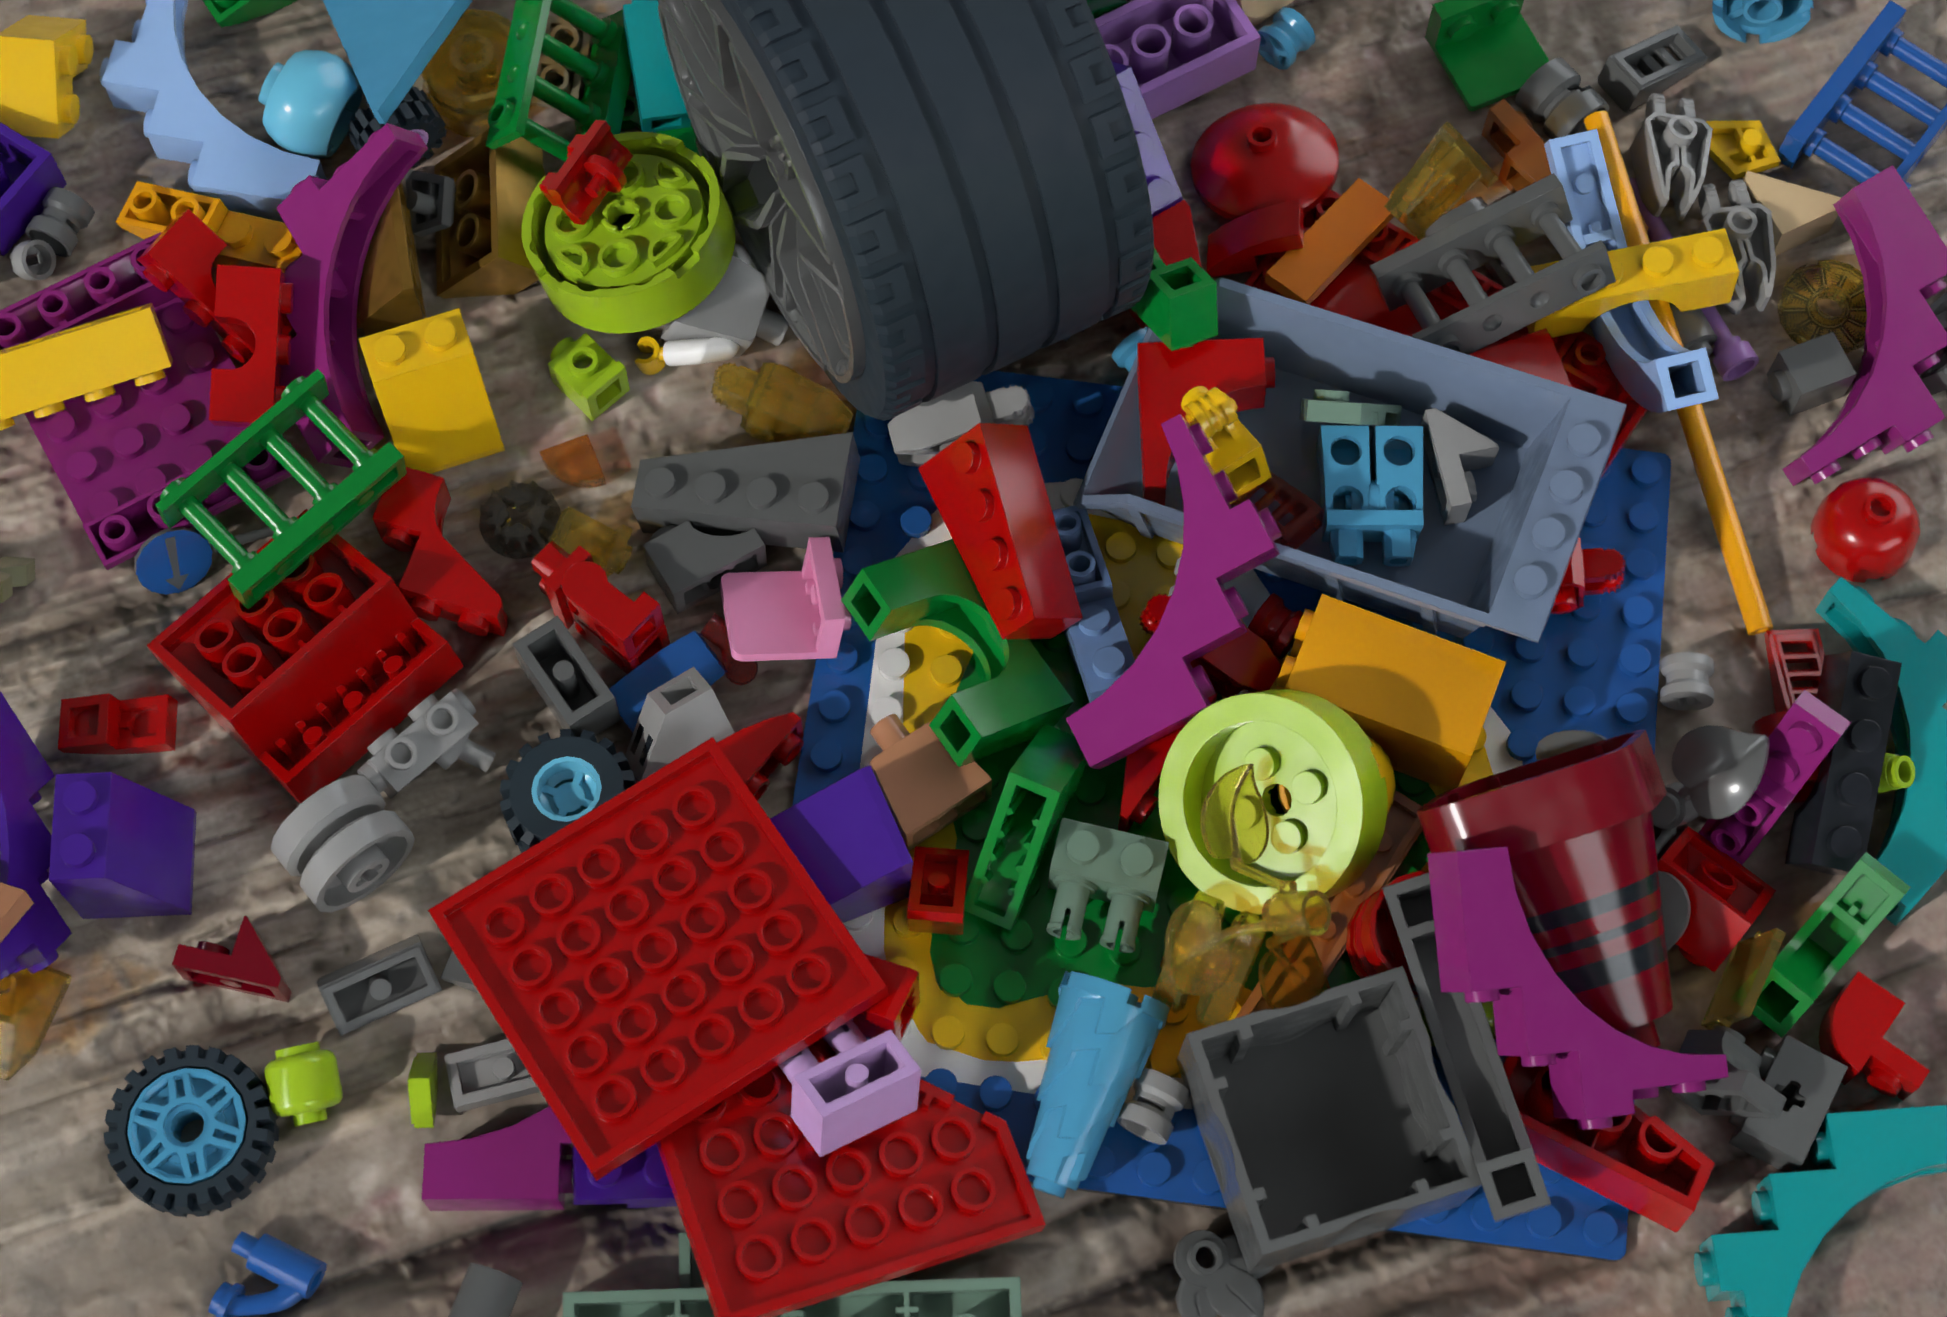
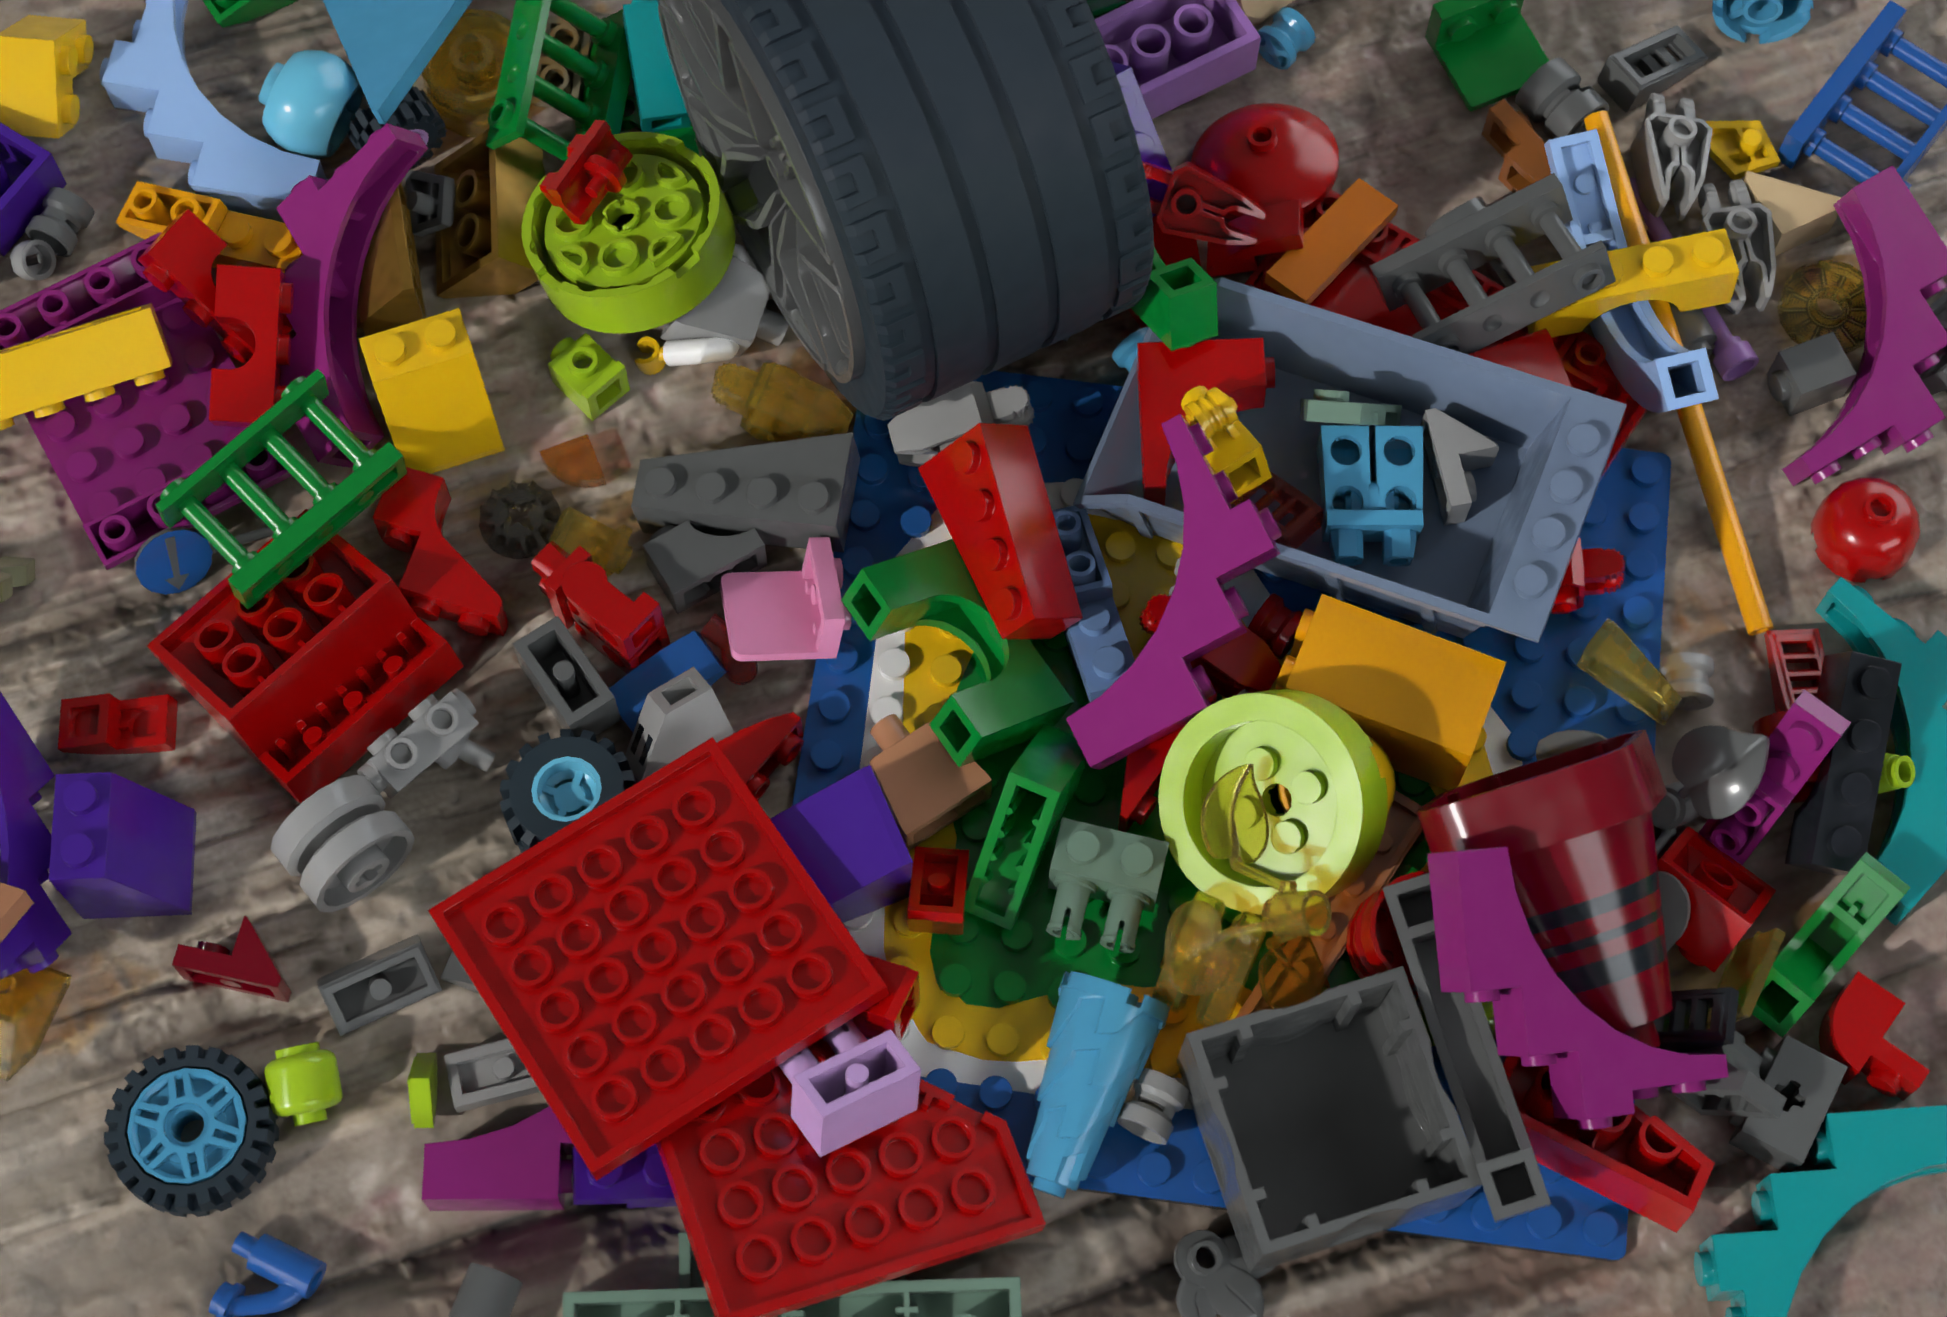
clear yellow wing [1384,121,1499,240] -> none
none -> red hinge [1142,161,1266,245]
none -> clear yellow slope [1577,618,1682,726]
none -> black slope [1654,987,1739,1053]

